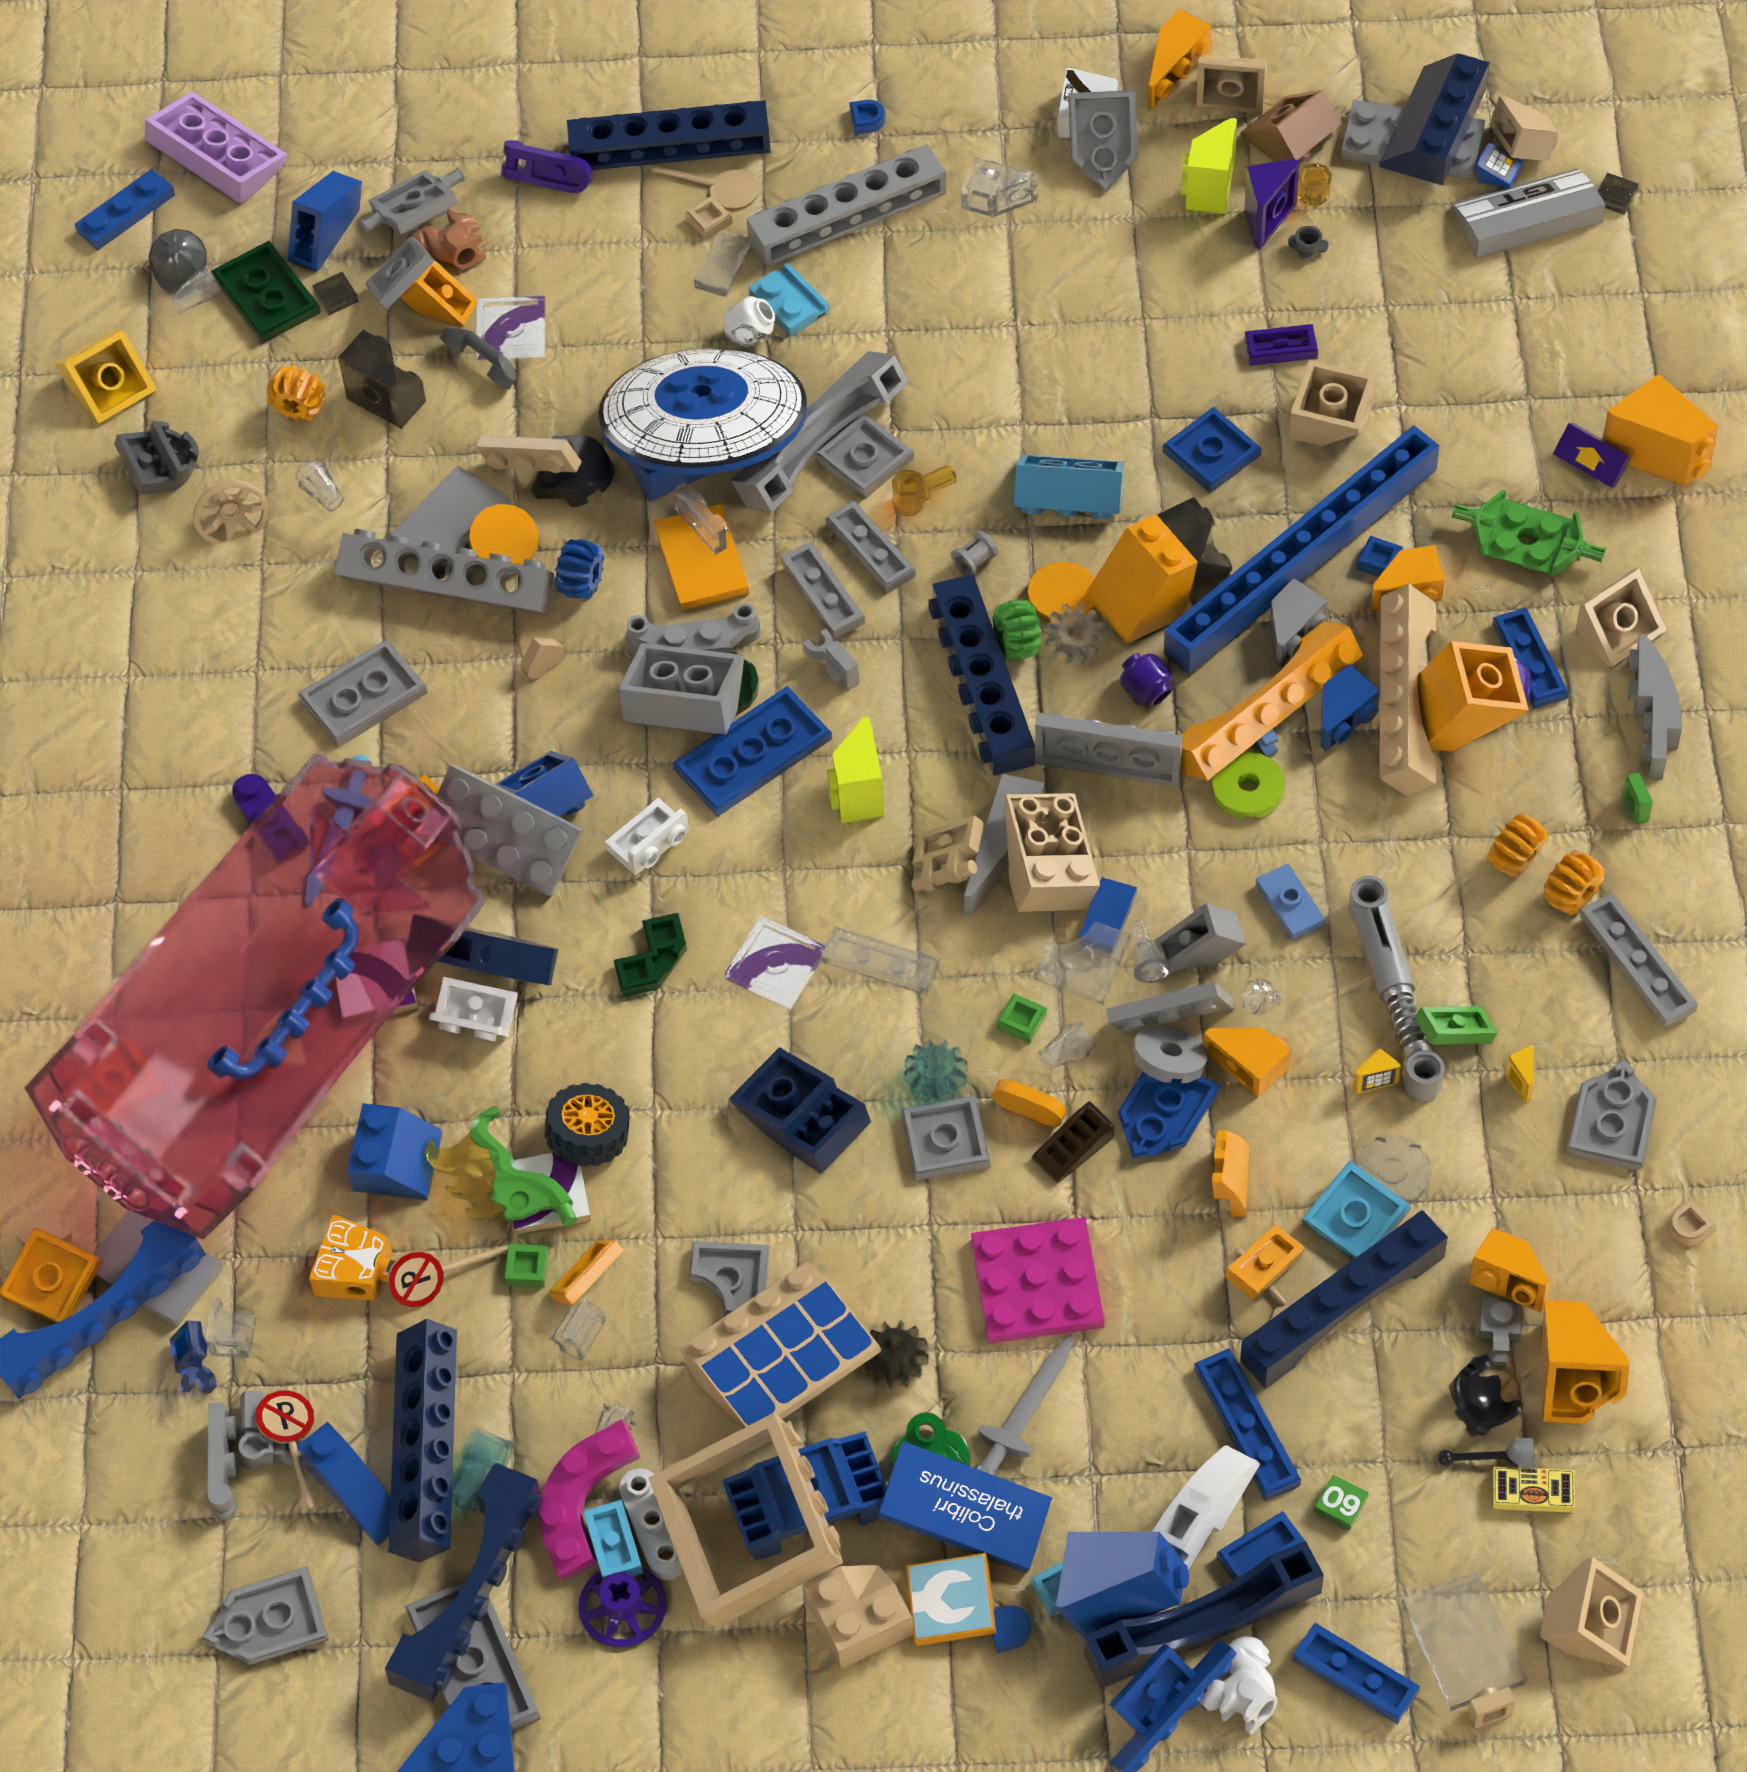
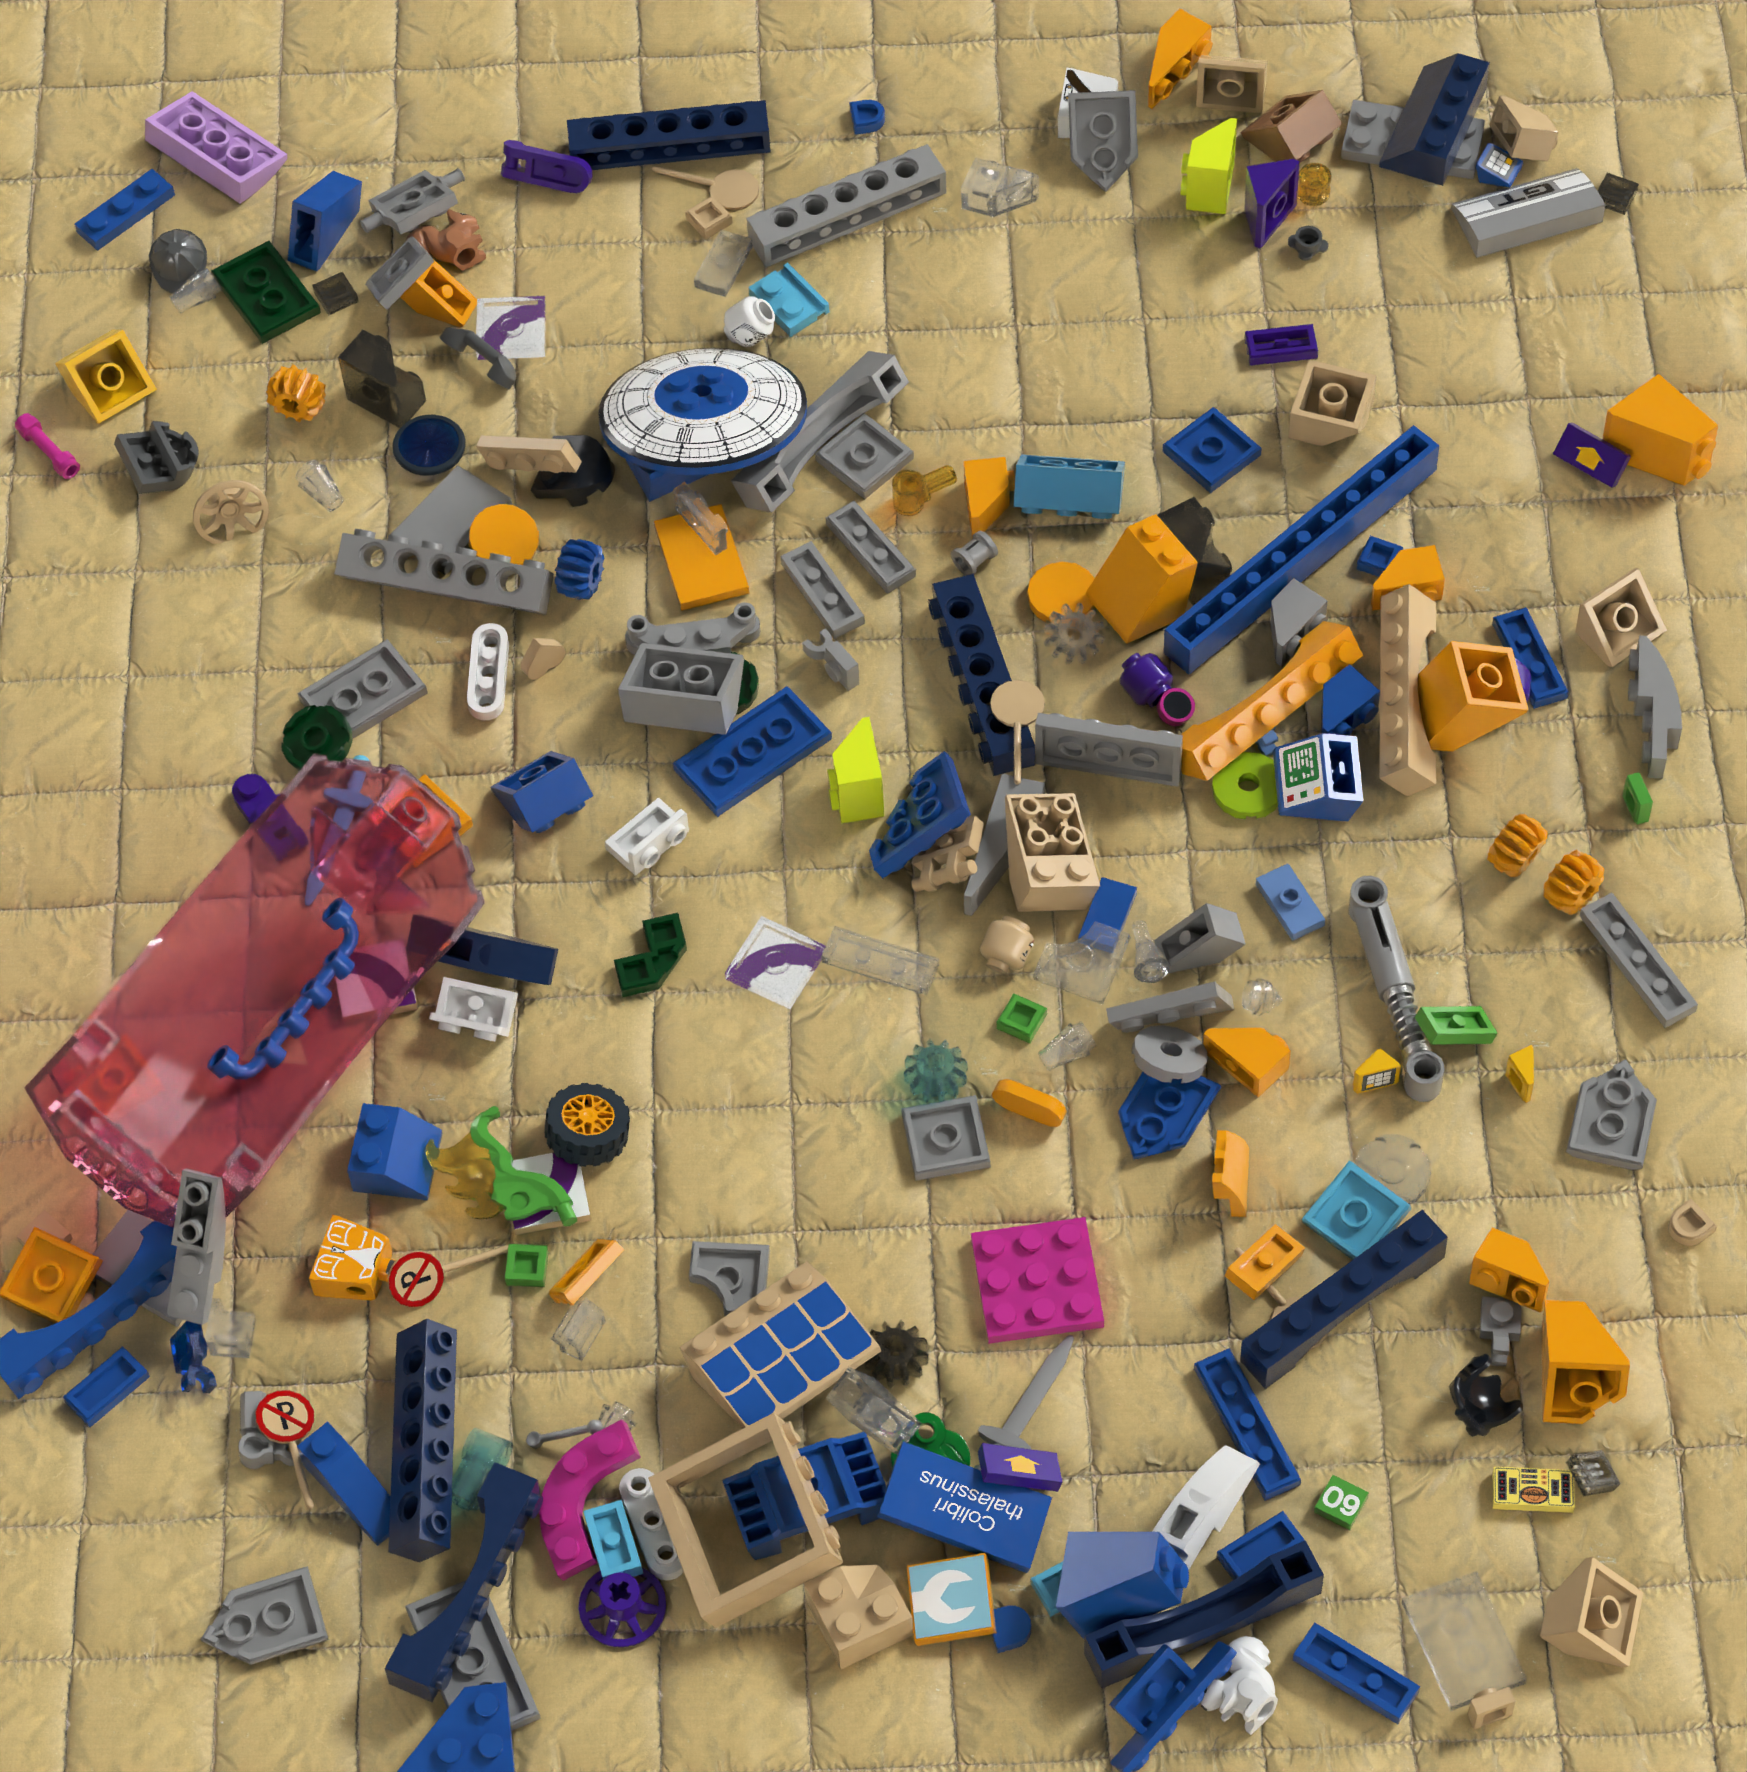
light grey plate [207,1402,237,1521] -> none
light grey plate [420,764,584,896] -> none
dark blue slope [729,1047,871,1174] -> none
bright green gear [992,599,1042,661] -> none
dark brown slope [1032,1101,1114,1183] -> none
hinge [1437,1438,1535,1468] -> none
bright green plate [1452,490,1606,577] -> none
none -> dark pink bar [15,413,80,479]
none -> blue tile [63,1346,150,1427]
none -> light grey slope [167,1168,226,1325]
none -> dark green tile [281,705,352,775]
none -> clear blue wheel [393,414,466,476]
none -> white plate [467,623,509,721]
none -> light grey hinge [526,1420,603,1449]
none -> clear slope [826,1367,922,1454]
none -> blue plate [869,751,971,879]
none -> light orange slope [963,457,1015,538]
none -> dark purple tile [978,1443,1063,1492]
none -> tan head [980,916,1034,974]
none -> tan piece [990,680,1045,785]
none -> tile [1157,688,1195,726]
none -> blue slope [1273,733,1363,822]
none -> clear smoke tile [1566,1450,1621,1496]

